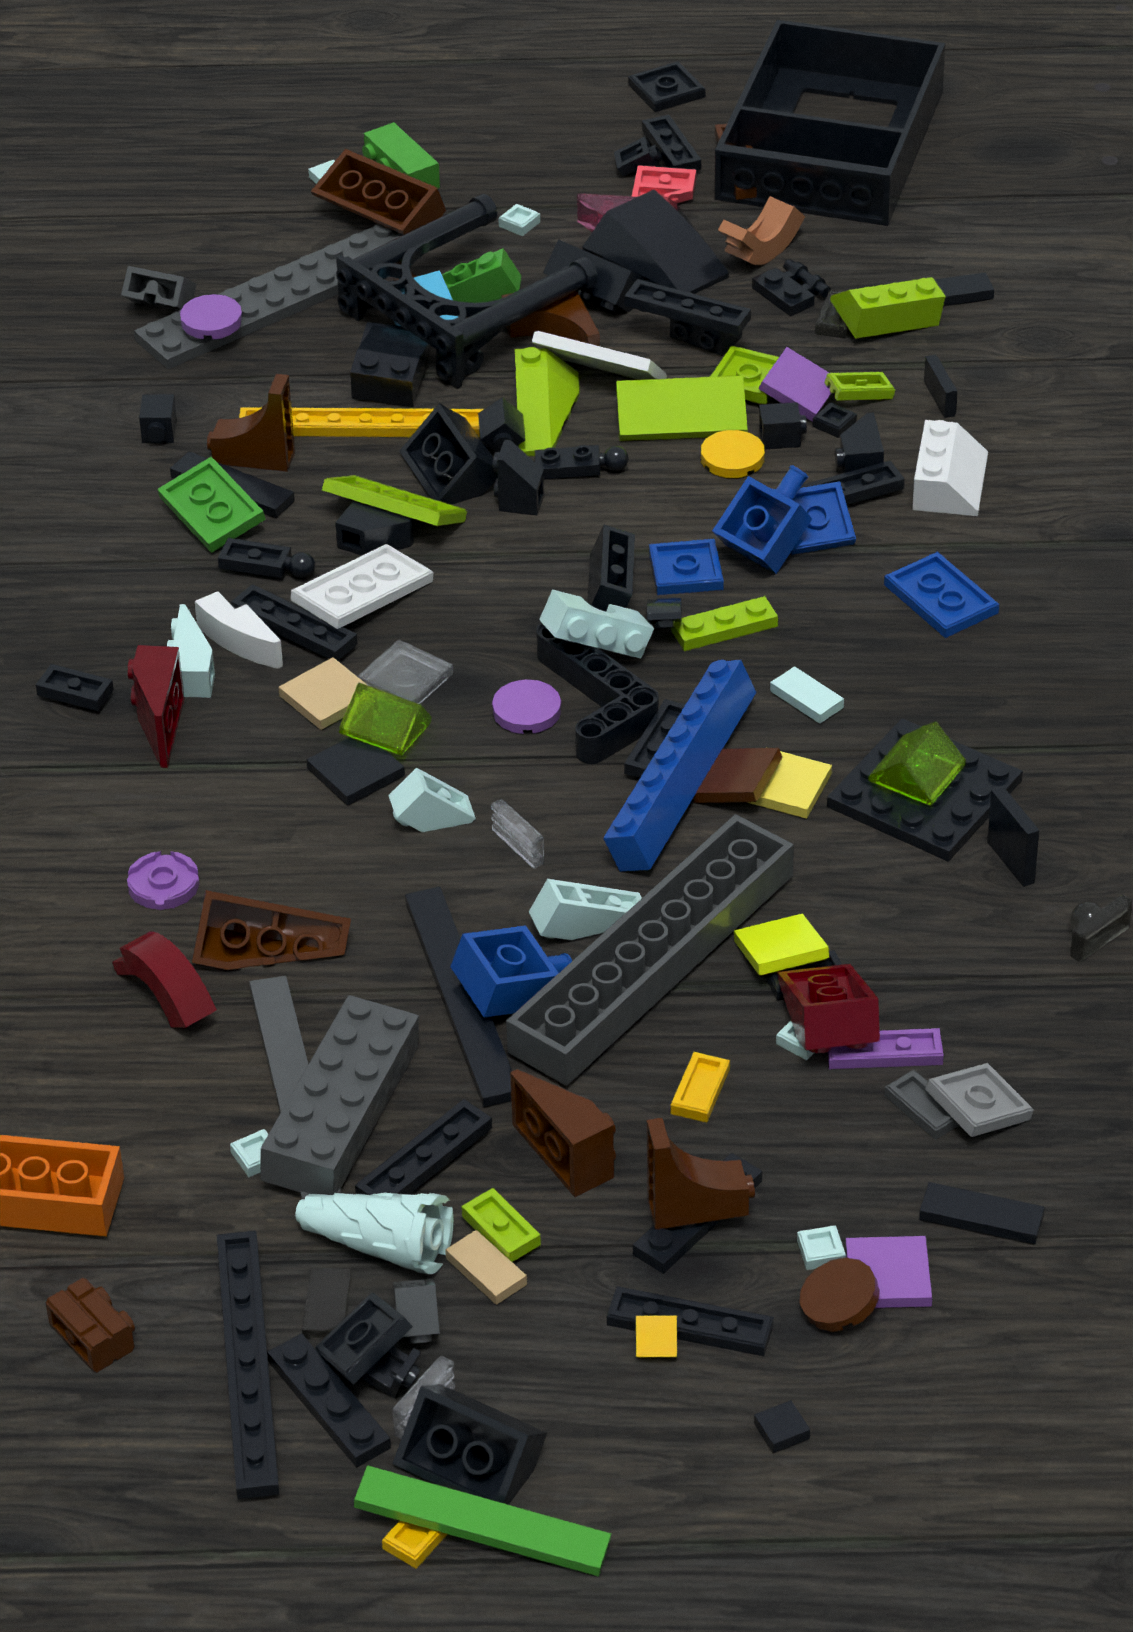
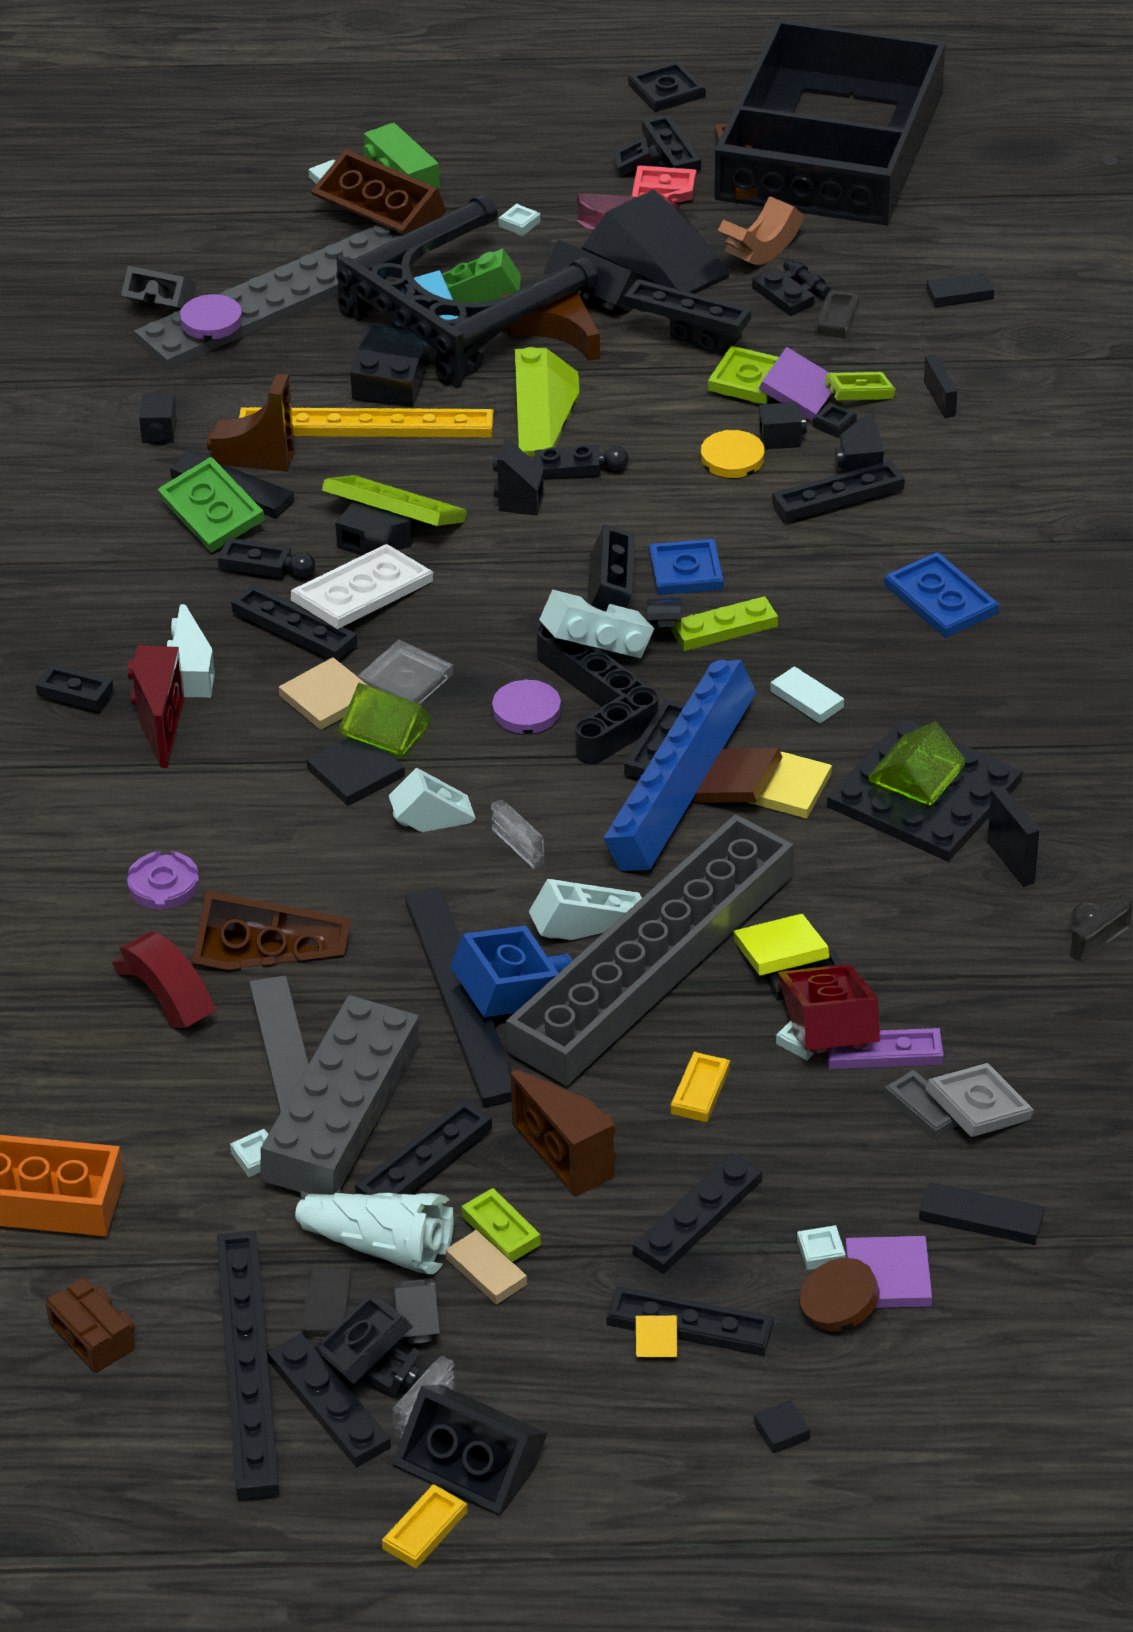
white slope [195,591,283,669] -> none
bright green tile [354,1465,611,1577] -> none
black slope [400,403,498,505] -> none
black brick [478,397,526,452] -> none
white tile [532,331,667,380] -> none
lime tile [616,376,748,441] -> none
reddish brown arch [647,1118,755,1230] -> none
blue brick [712,465,812,574] -> none
blue tile [791,481,856,555] -> none
lime slope [830,277,946,339] -> none
white slope [913,420,988,516] -> none

